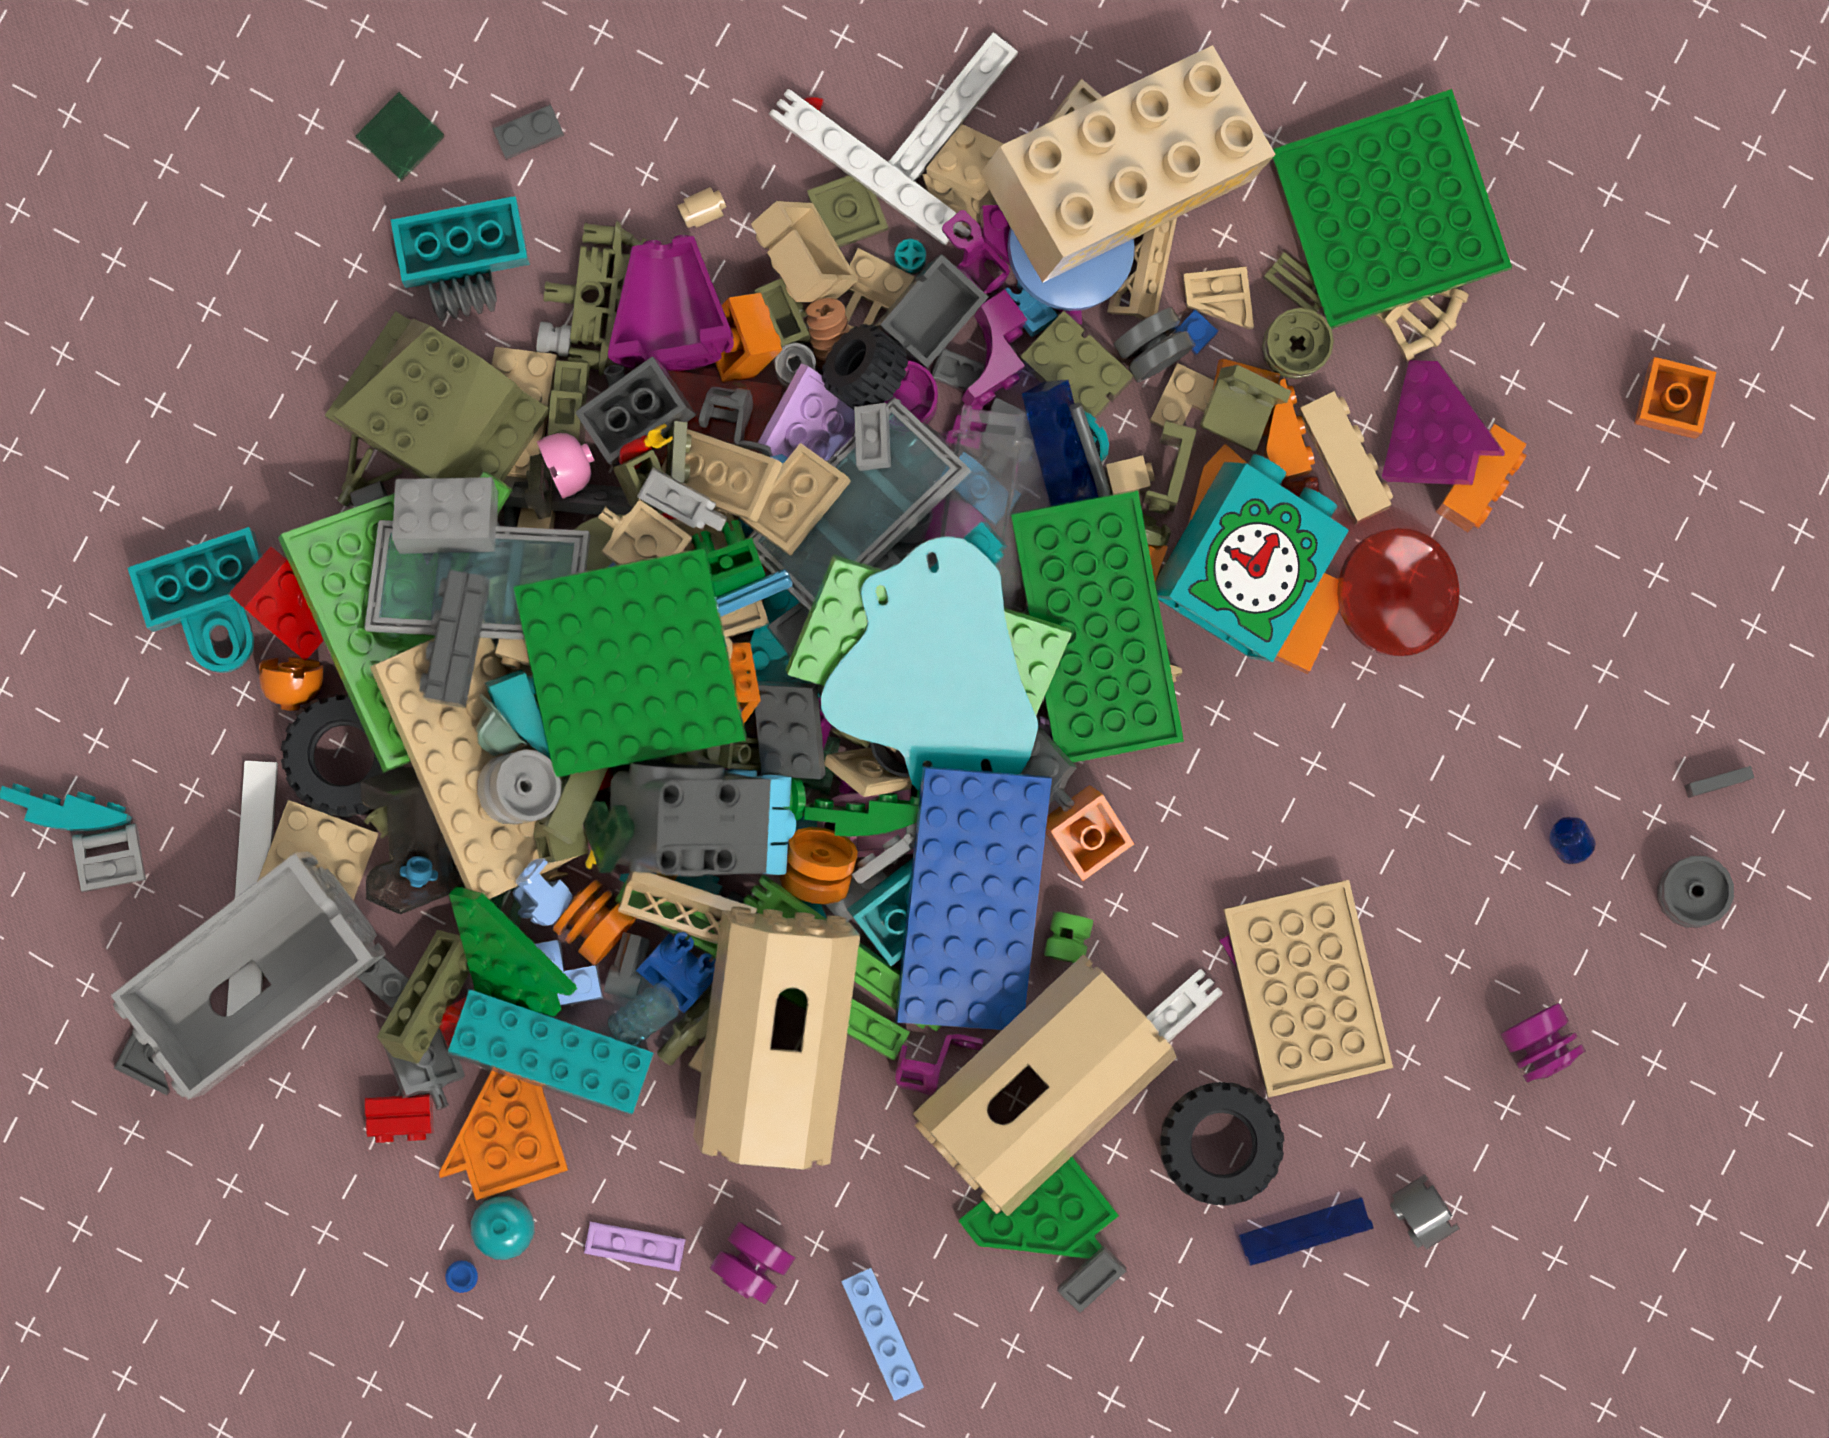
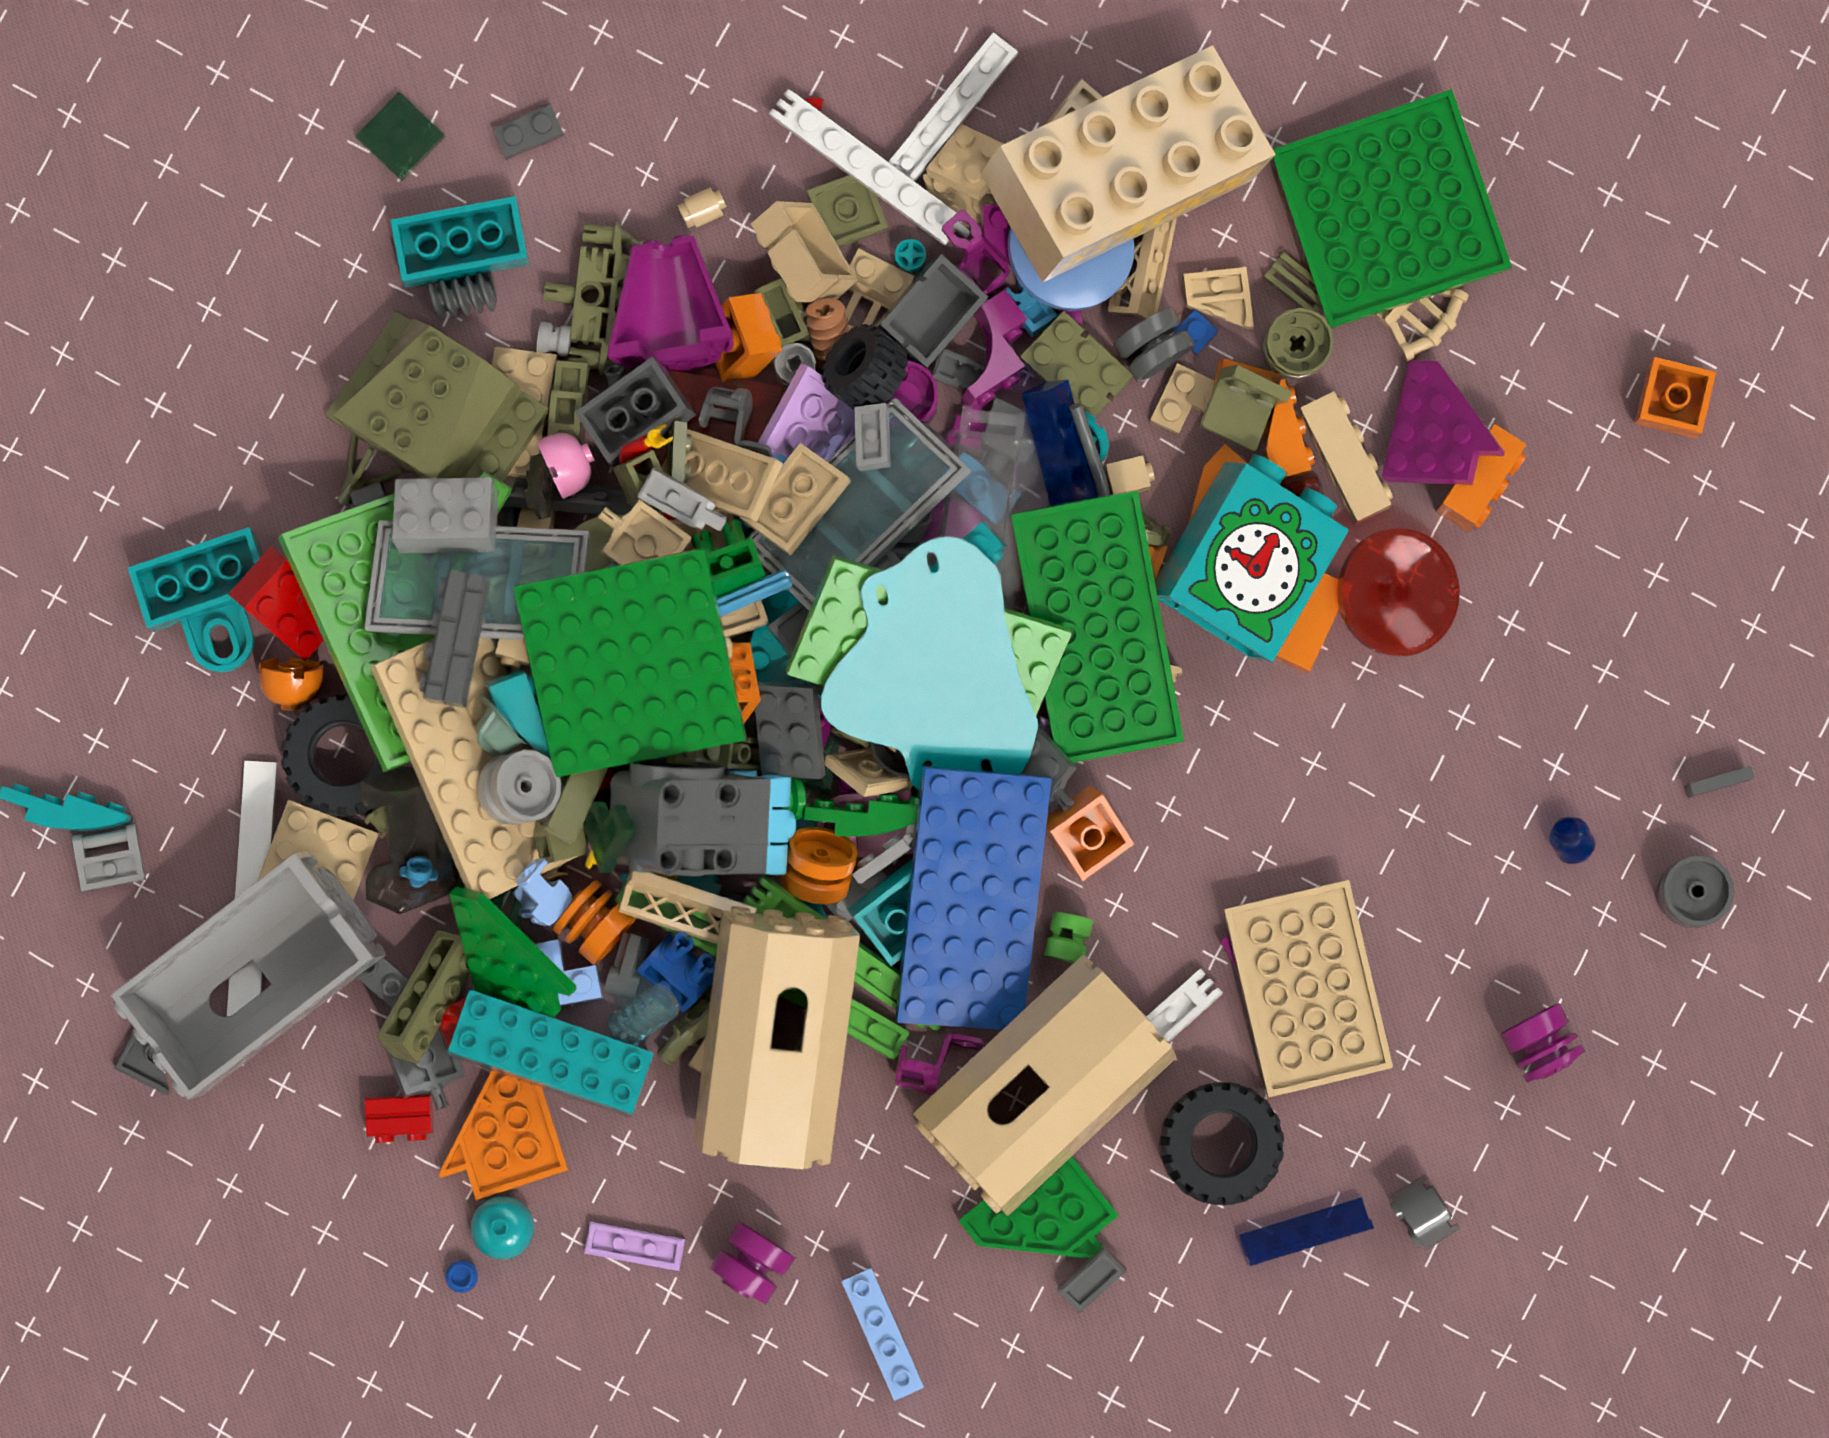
olive panel [1143,421,1197,514] -> none

